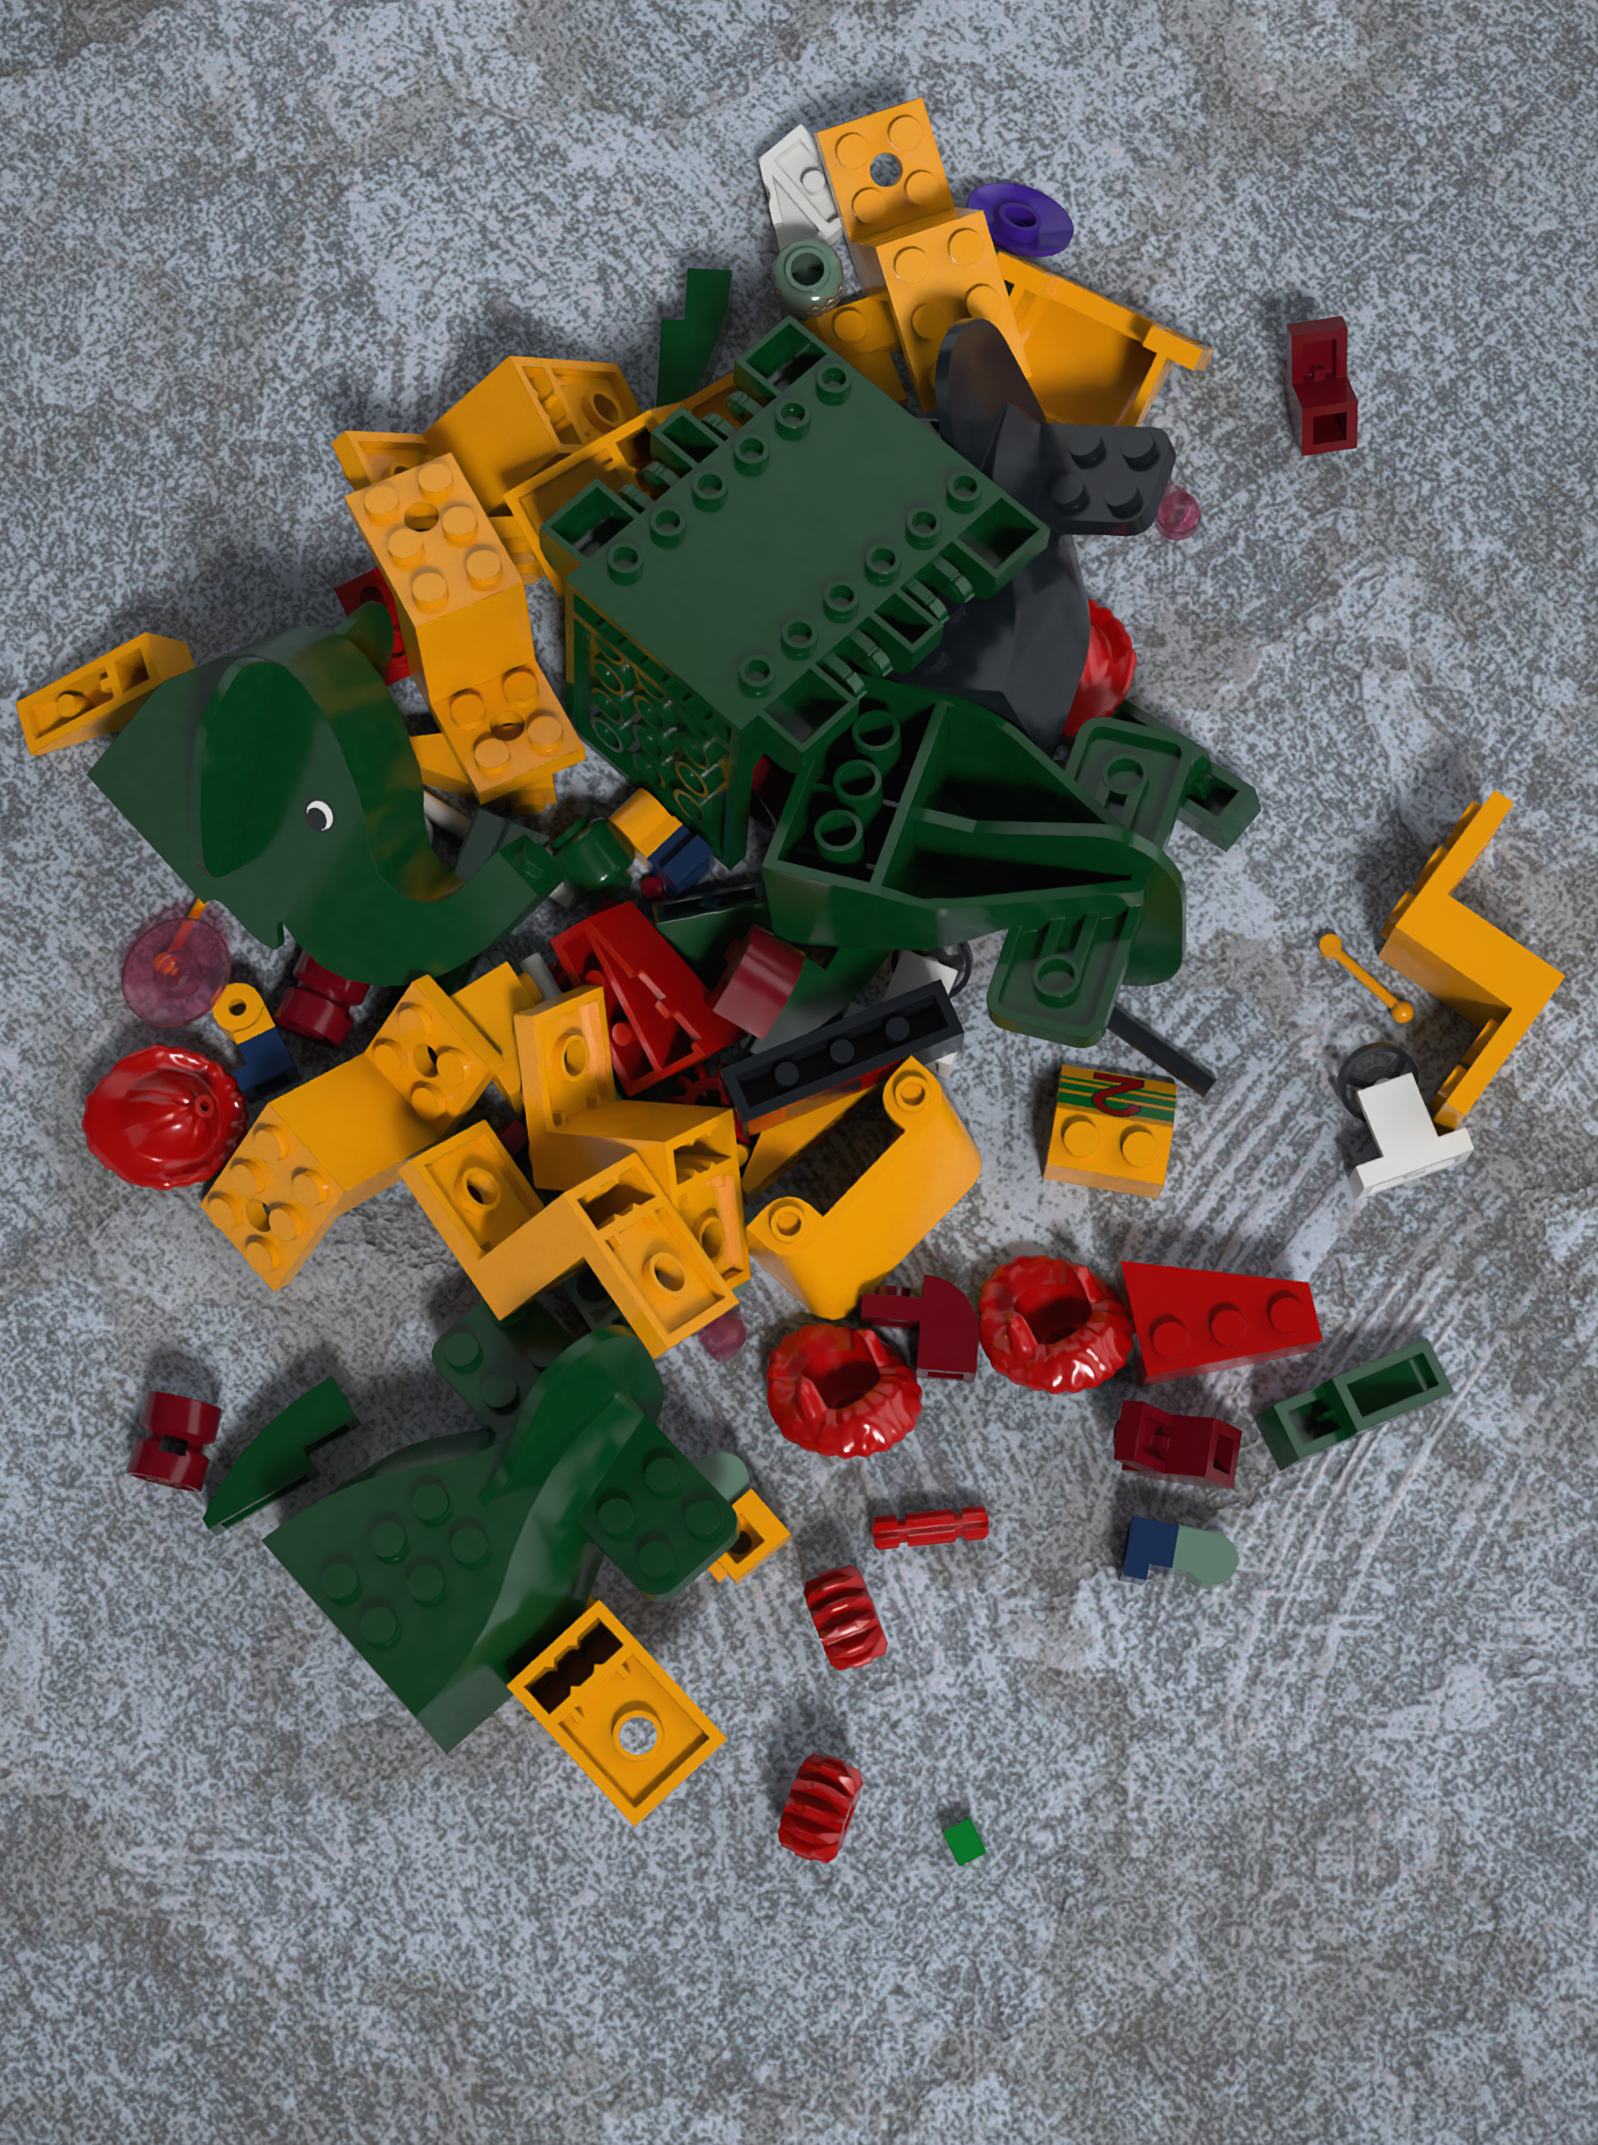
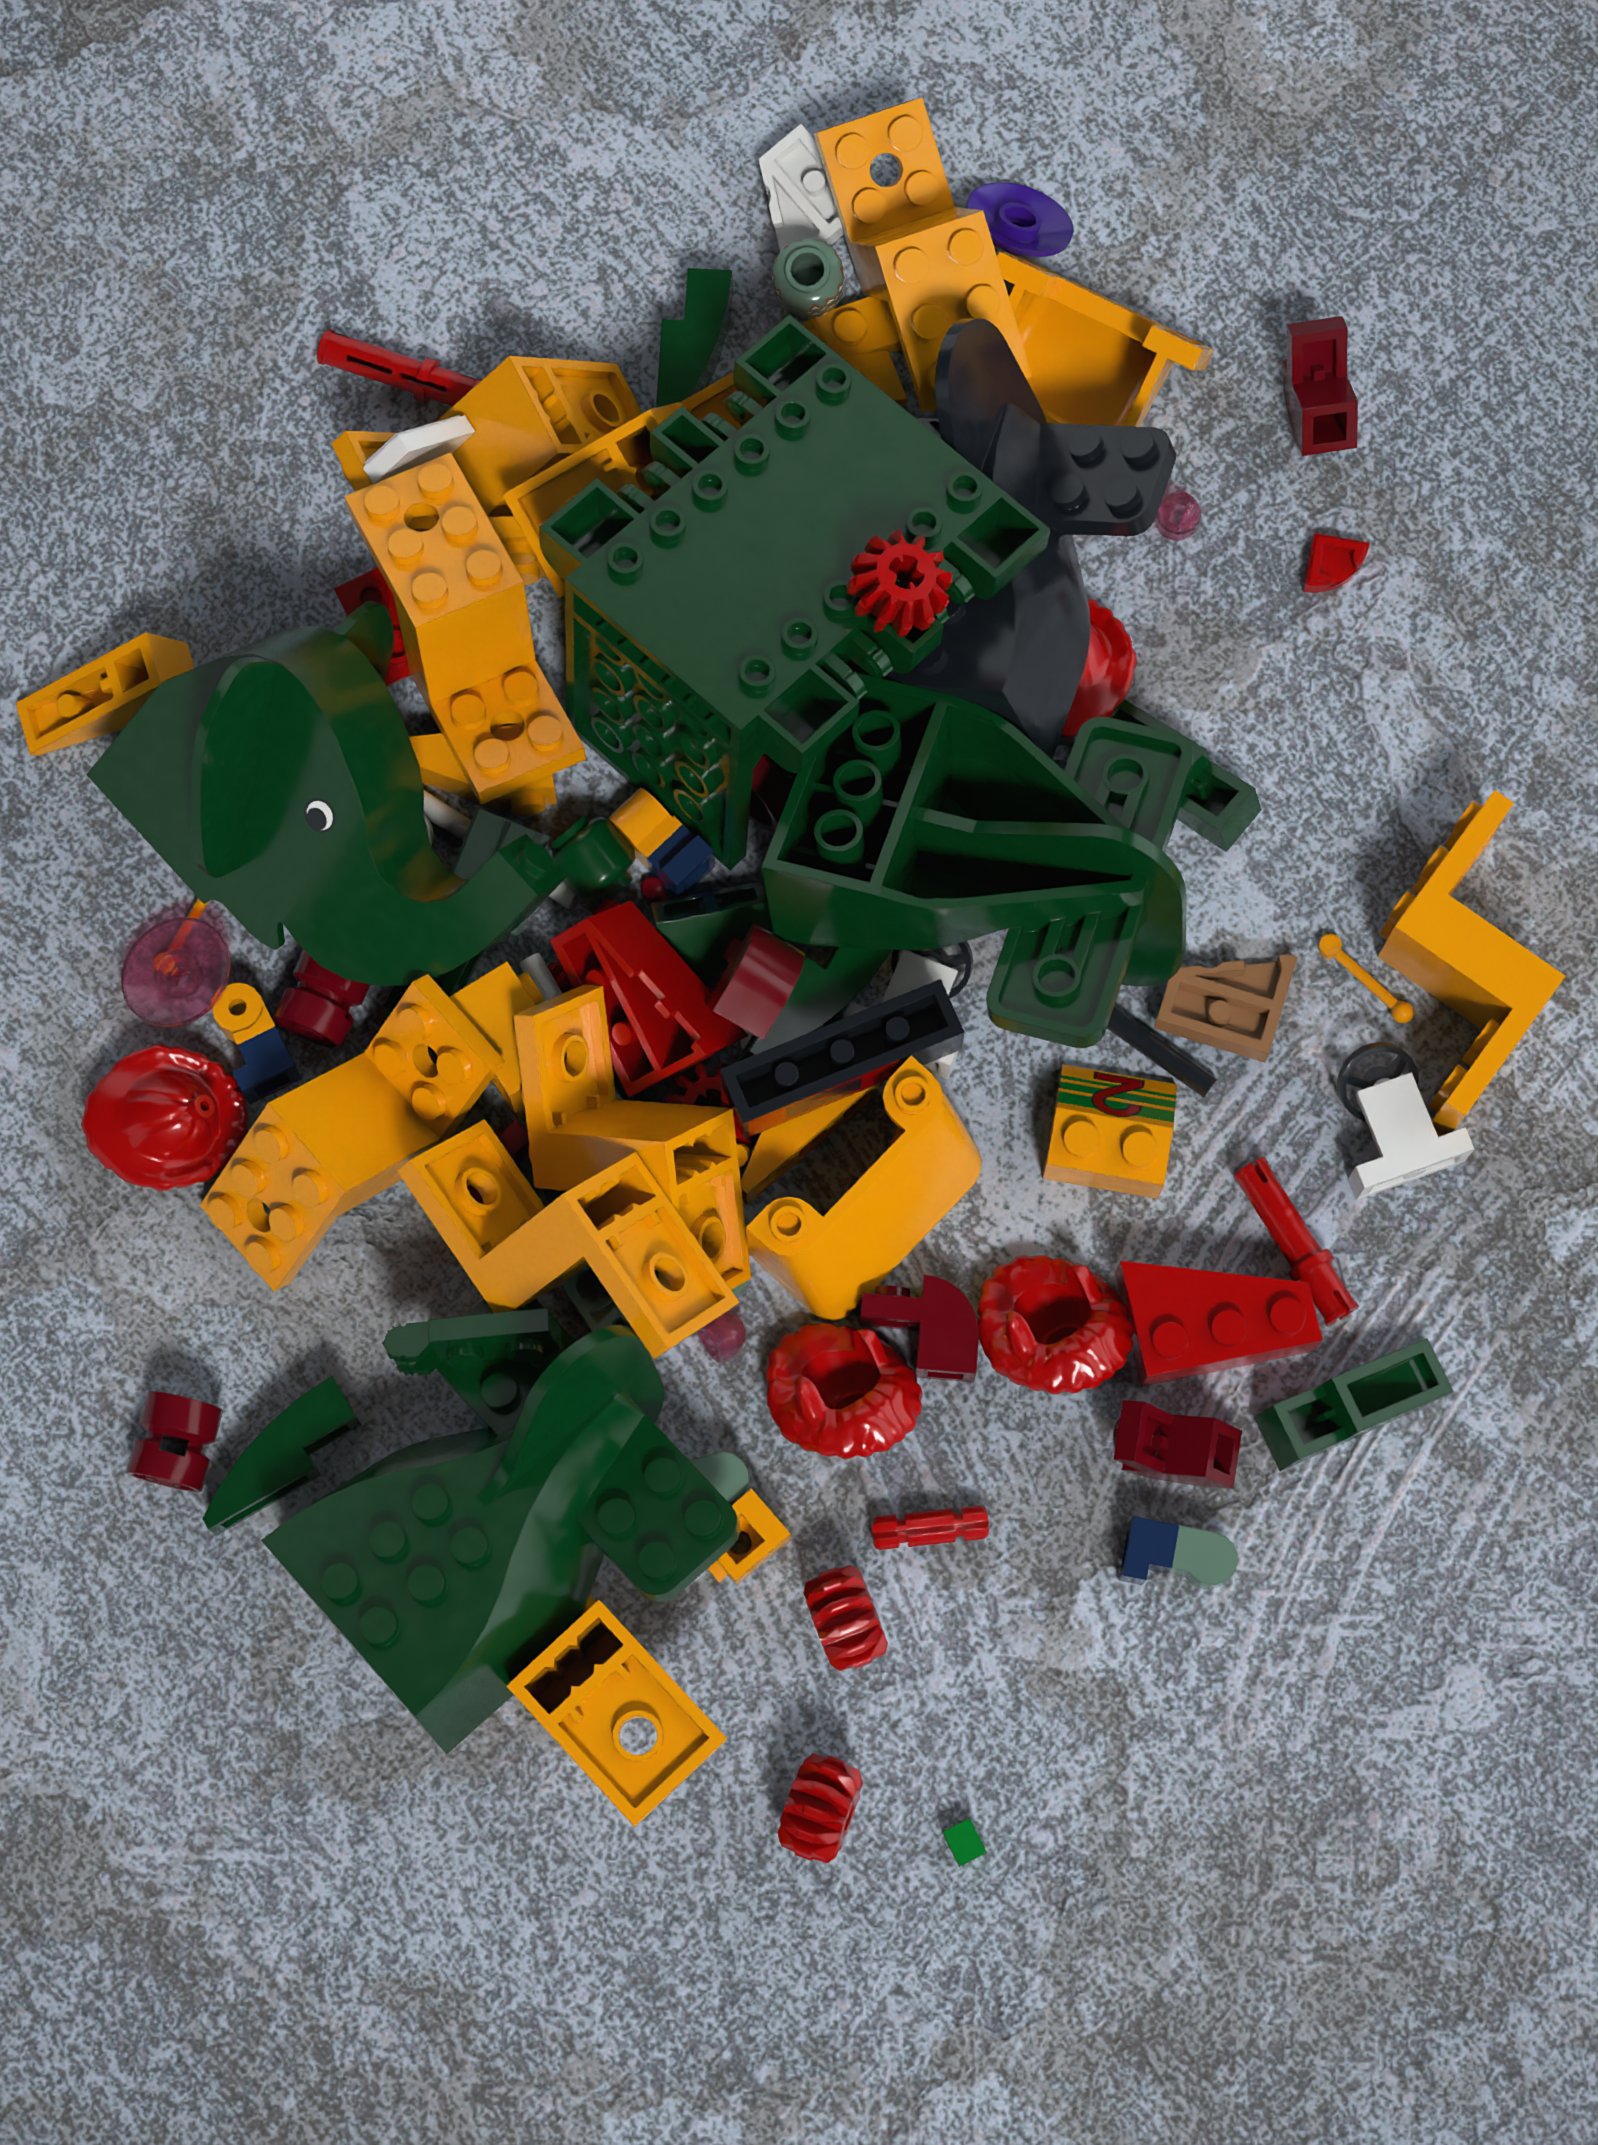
none -> red pin [317,329,483,406]
none -> white tile [363,415,476,484]
none -> dark green hinge [382,1308,561,1376]
none -> red gear [846,528,953,638]
none -> medium nougat wing [1154,954,1297,1063]
none -> red pin [1233,1157,1359,1326]
none -> red tile [1303,533,1370,593]

